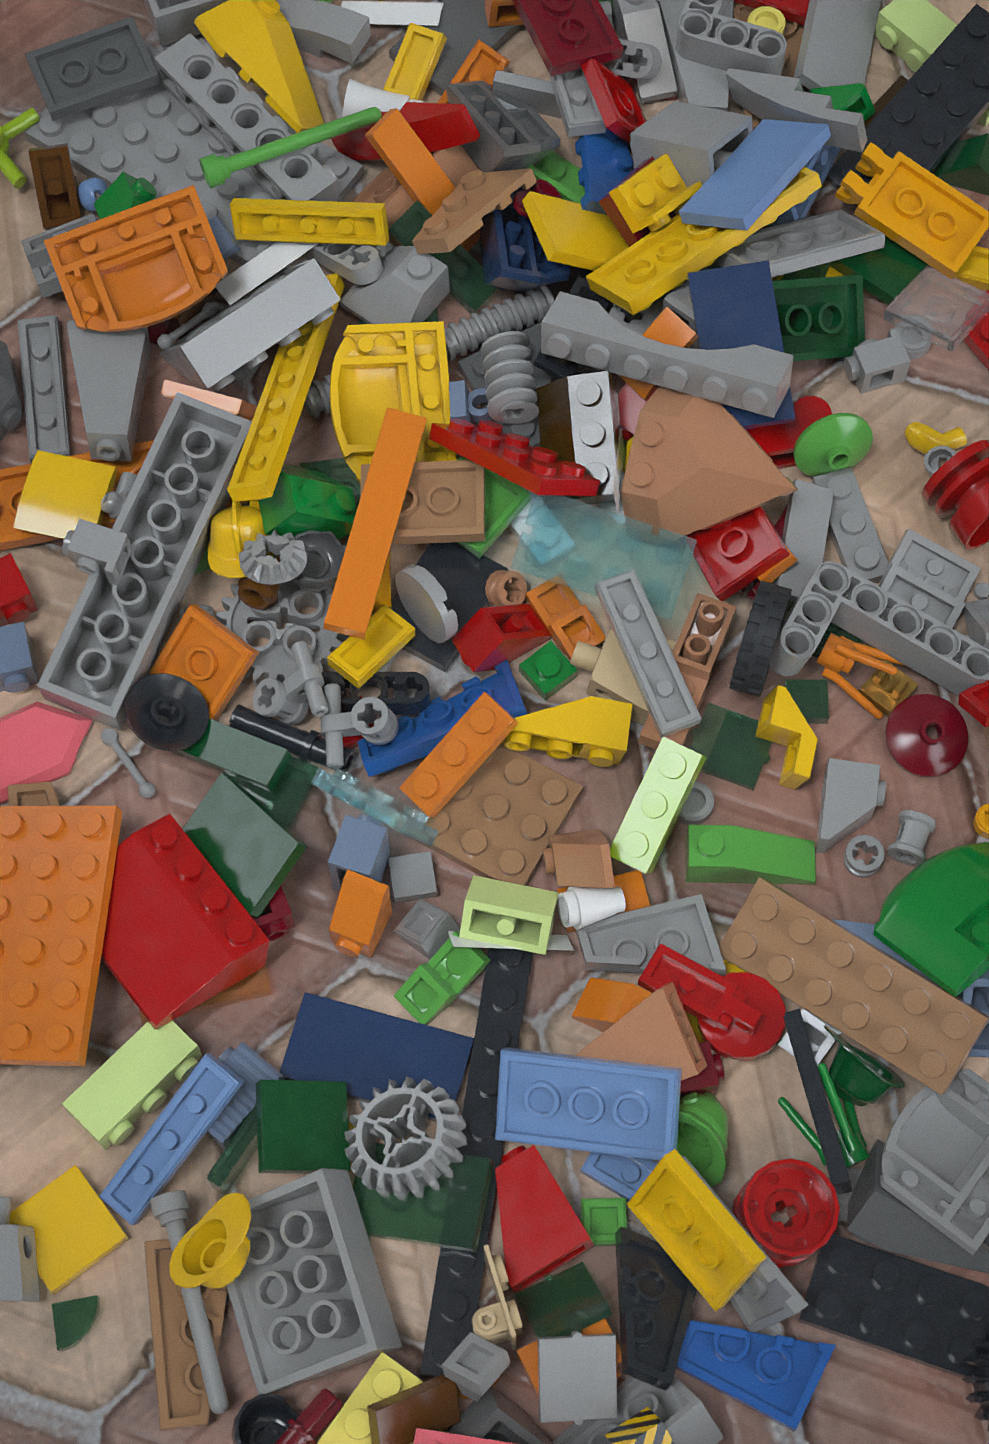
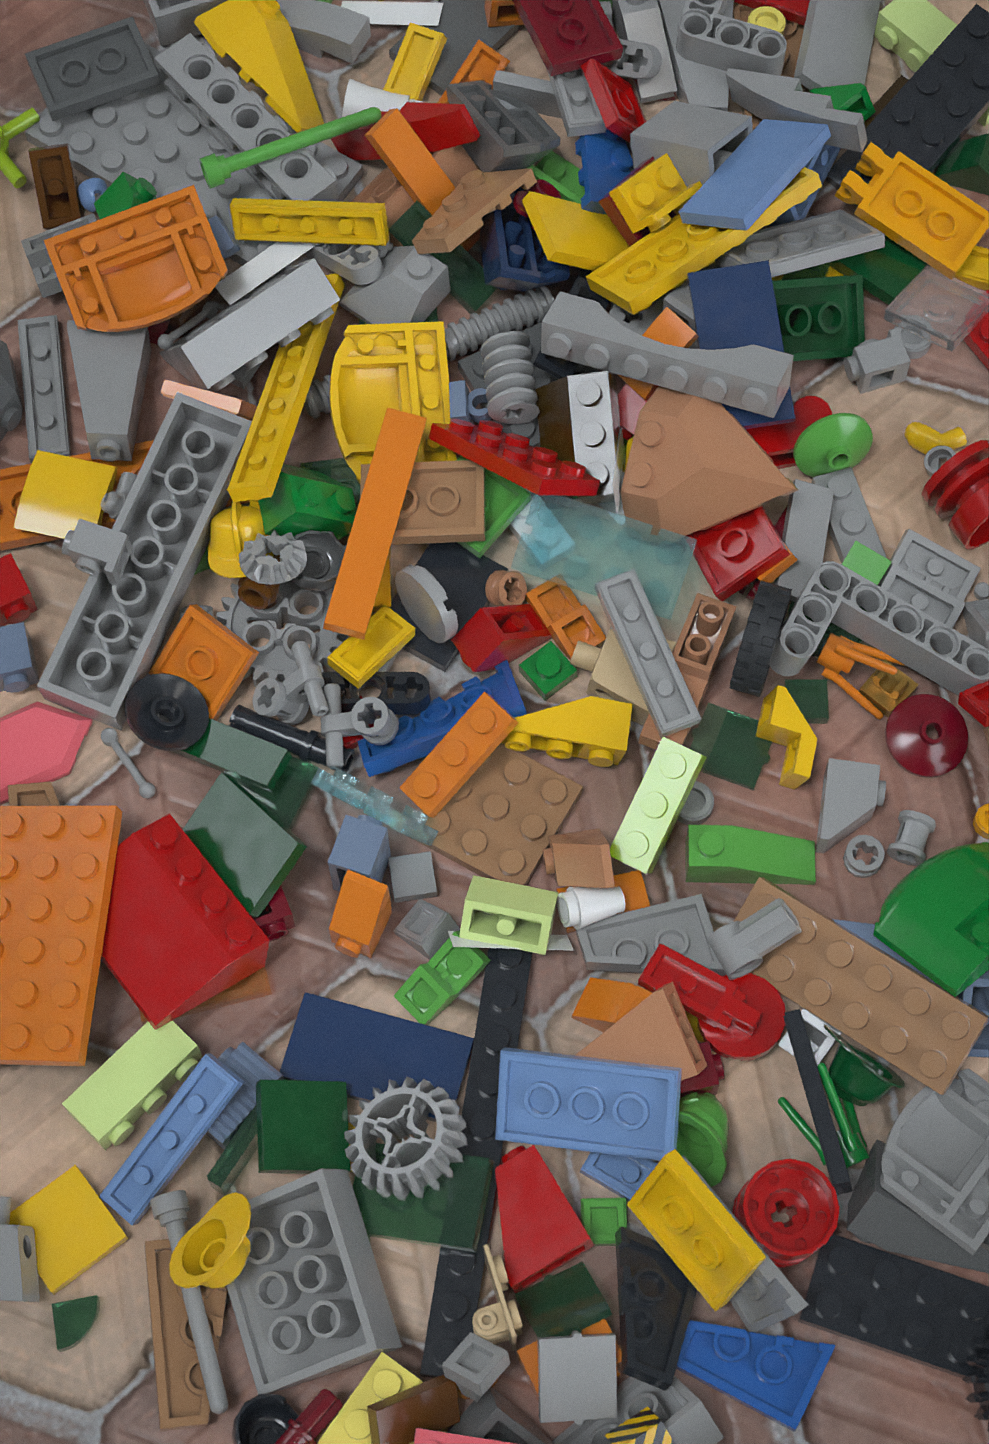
none -> light grey piece [707,898,802,980]
none -> bright green tile [841,541,892,585]

